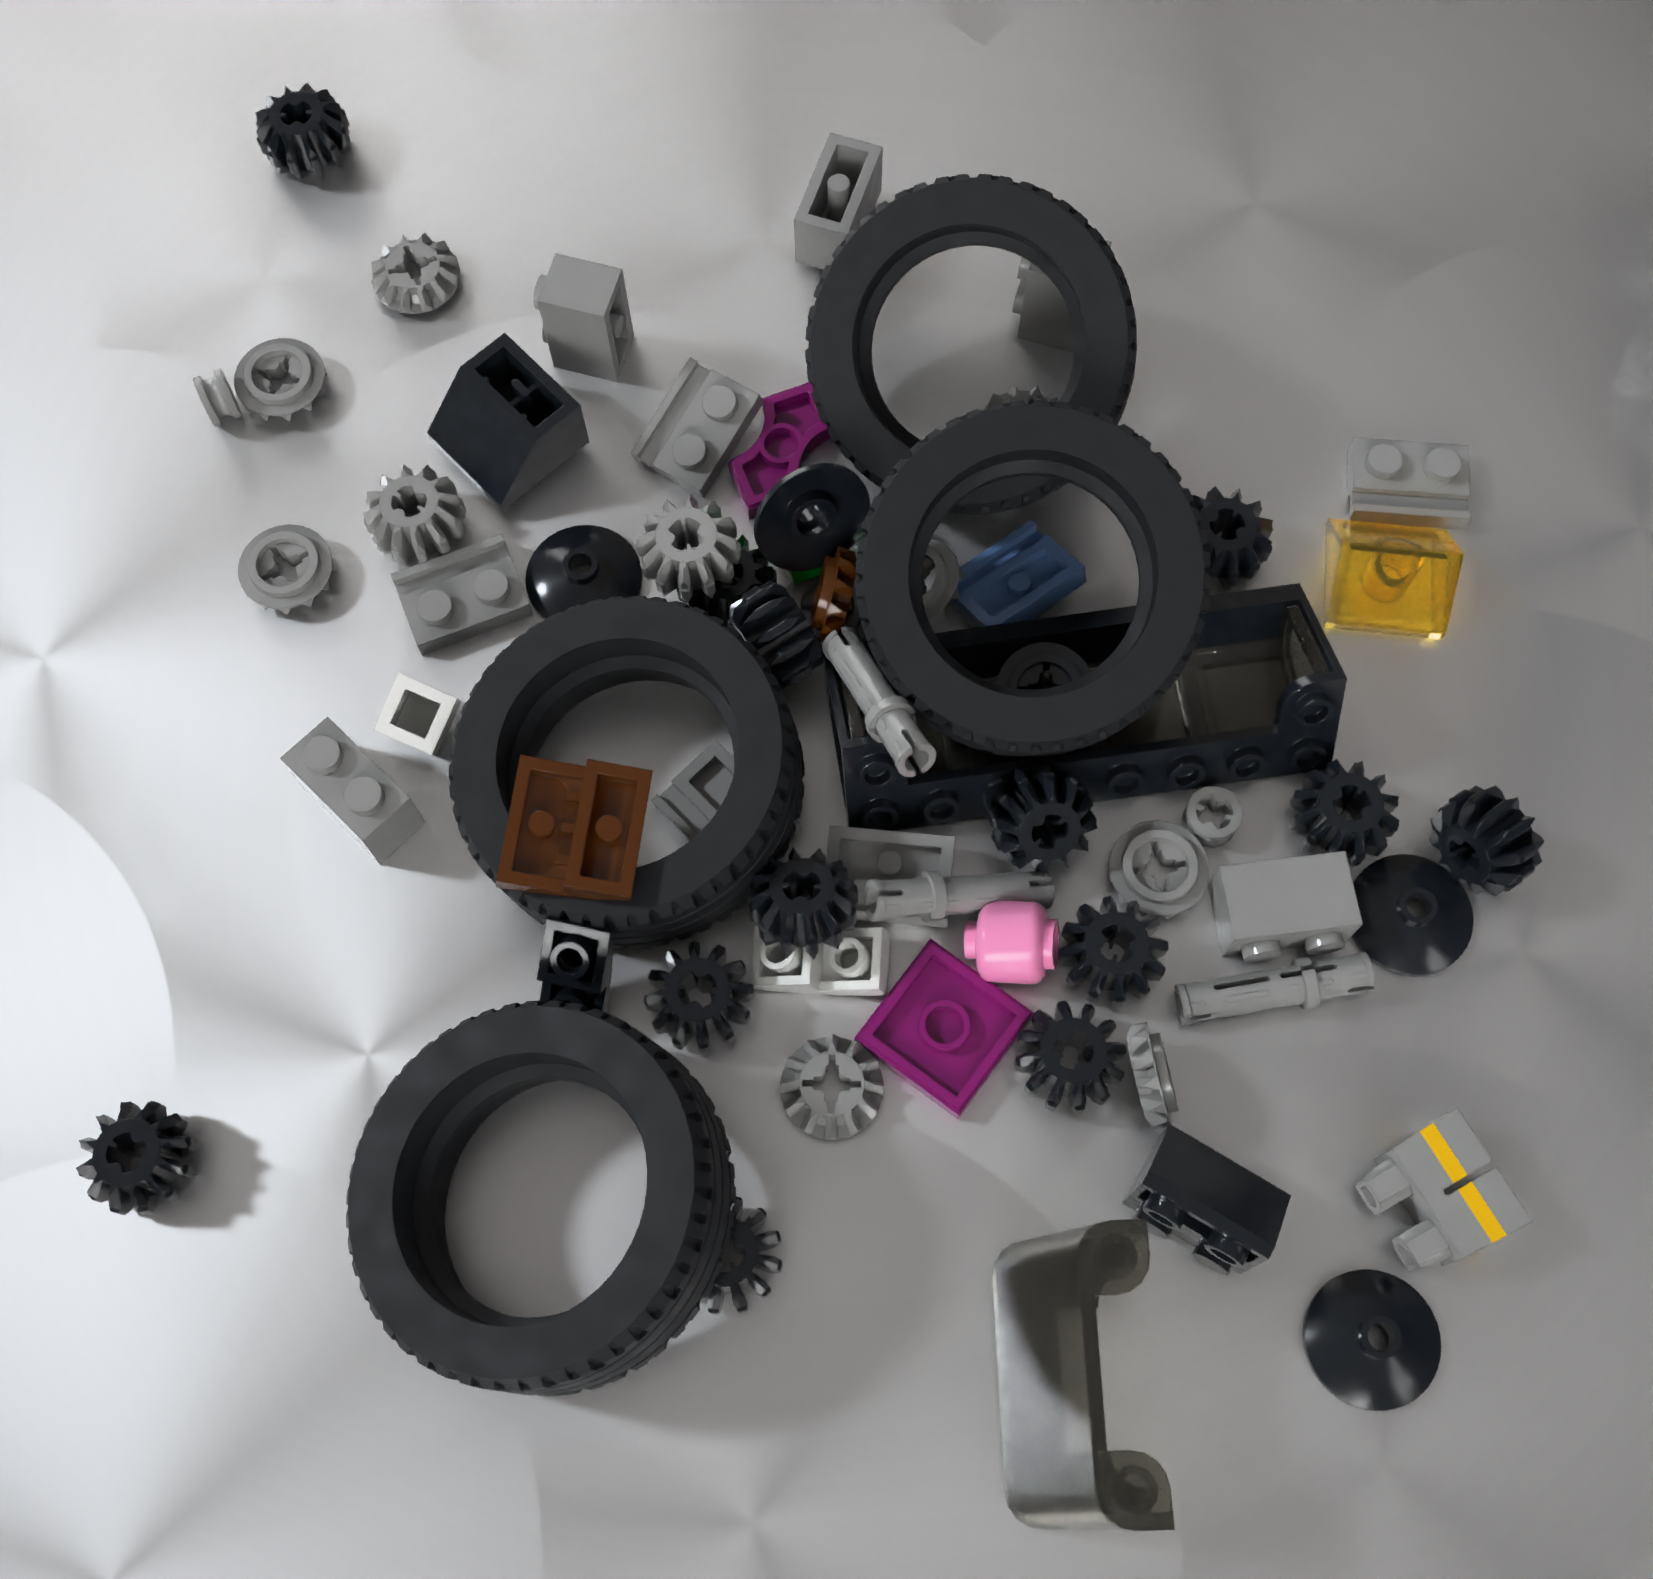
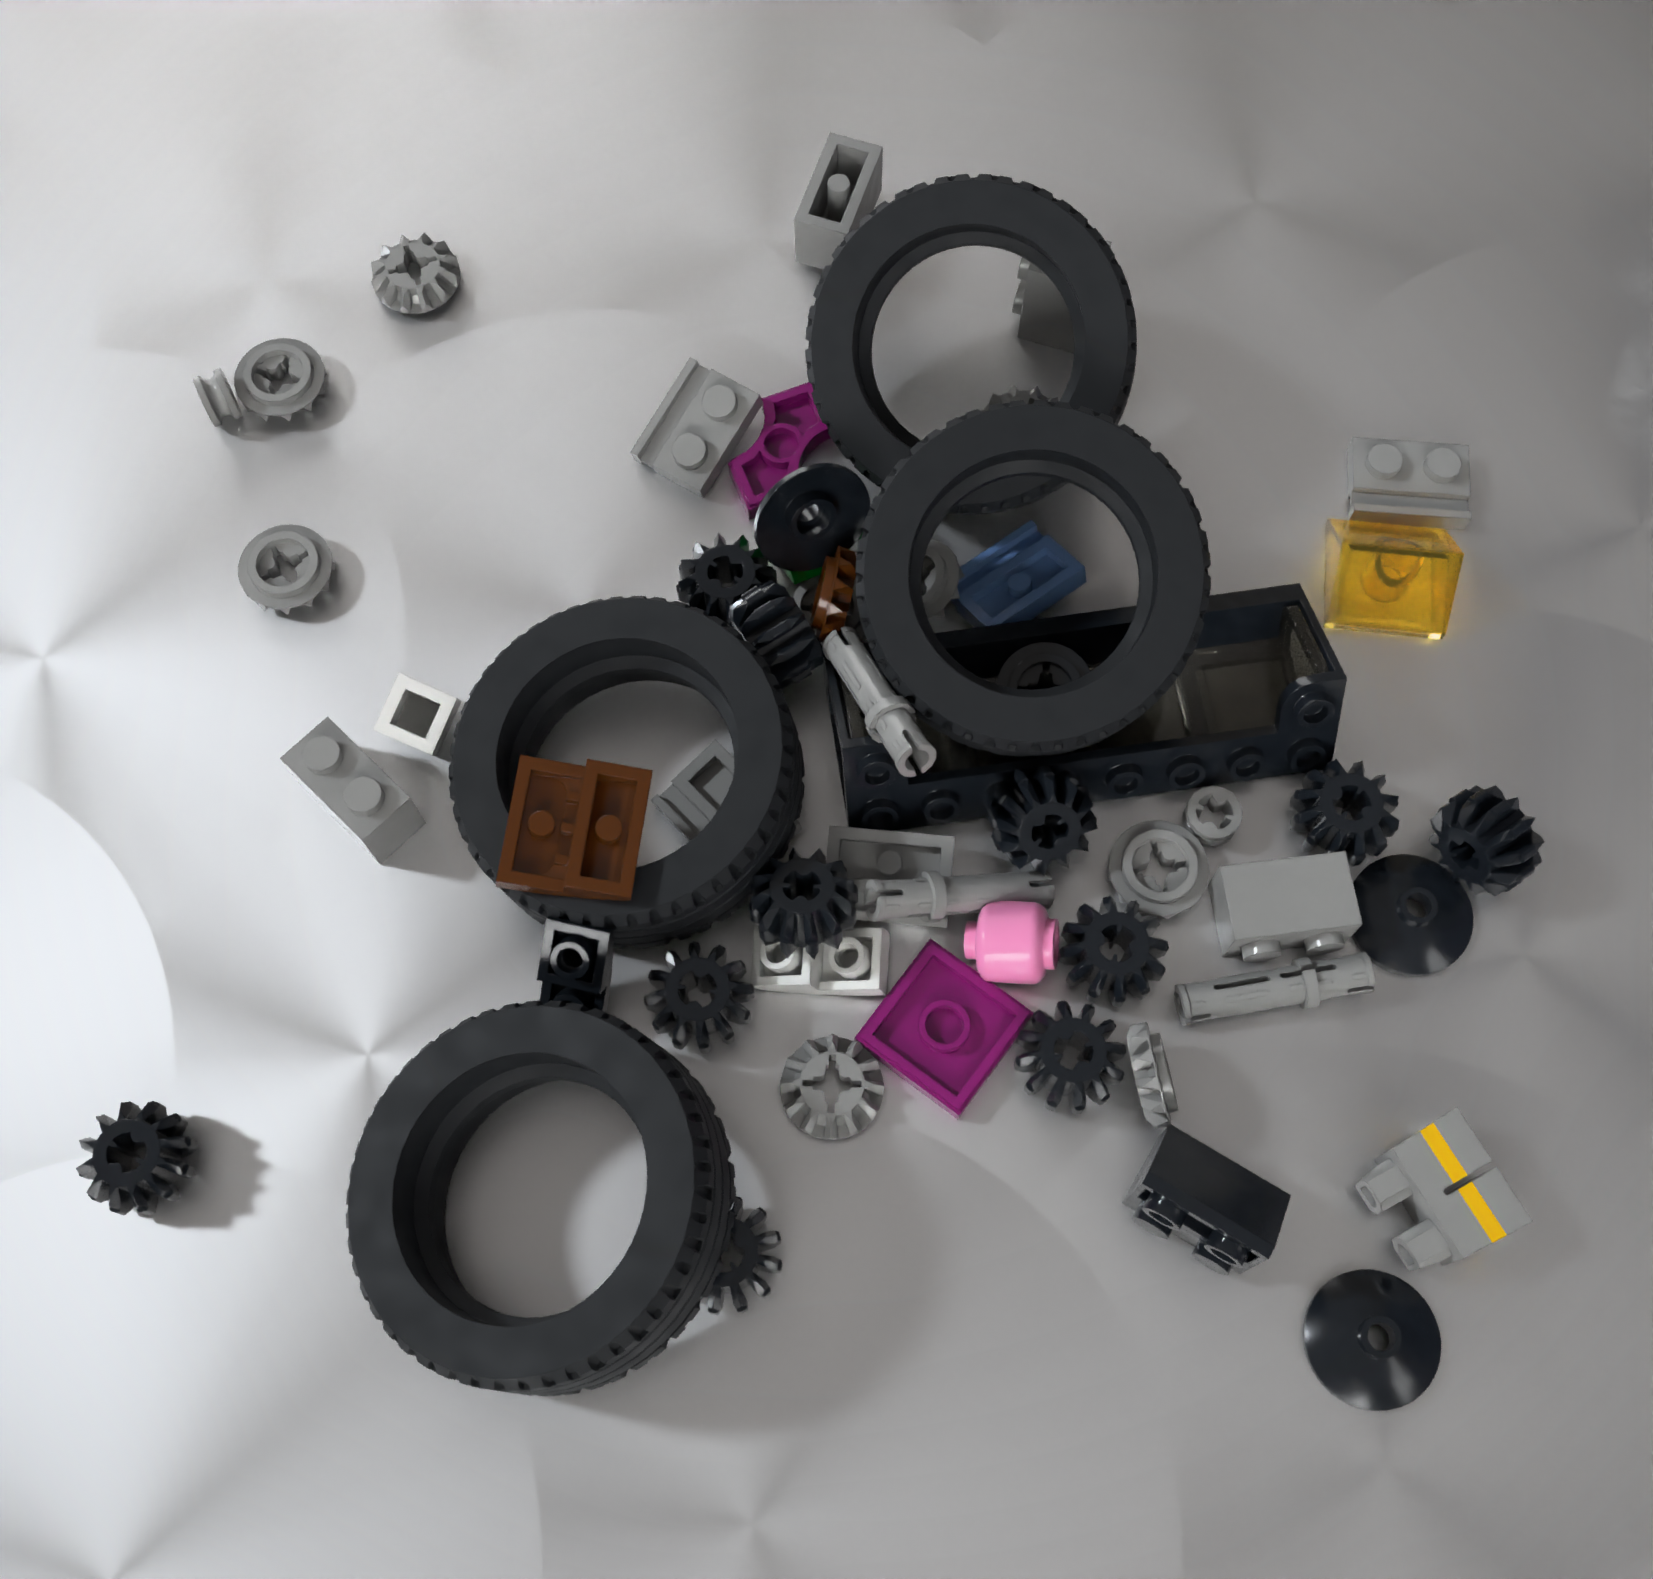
black gear [255,83,350,181] -> none
light grey gear [363,464,466,566] -> none
light grey plate [390,534,534,656] -> none
black slope [427,333,589,511] -> none
black dish [525,525,643,620] -> none
light grey brick [533,253,634,382] -> none
light grey gear [636,494,741,604] -> none
clear smoke windscreen [991,1219,1175,1531] -> none
black gear [1193,486,1273,590] -> none

